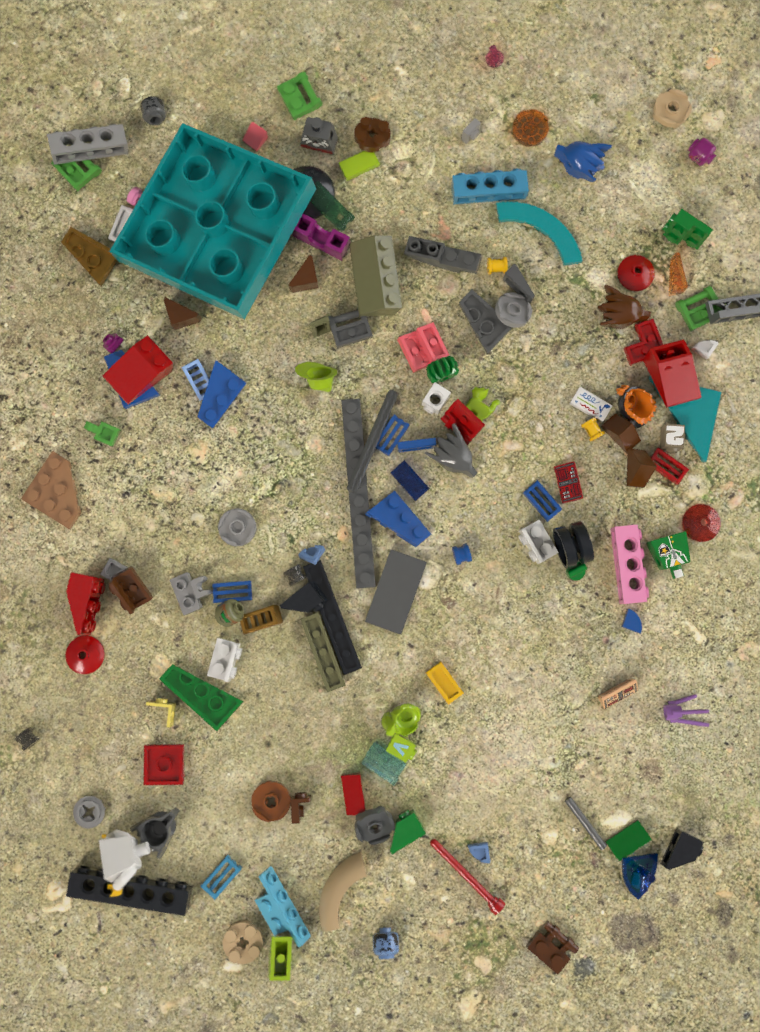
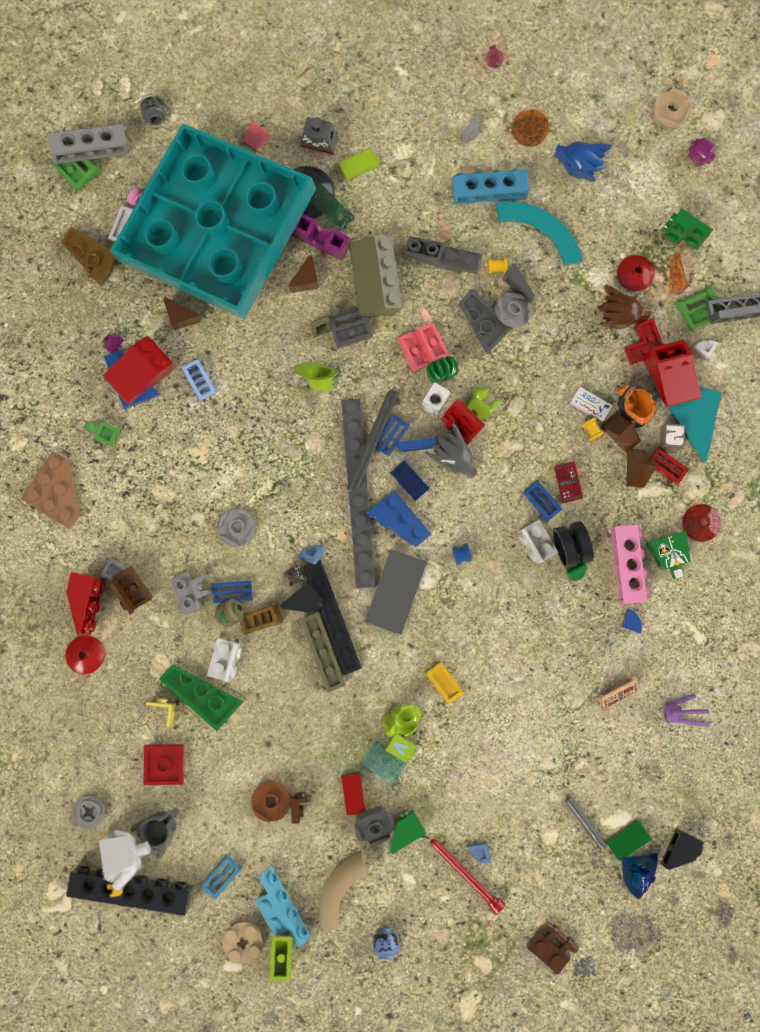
clear smoke wheel [14,727,40,752] -> none
blue wing [197,360,246,429] -> none
bright green plate [277,72,323,120] -> none
reddish brown plate [354,117,391,153] -> none

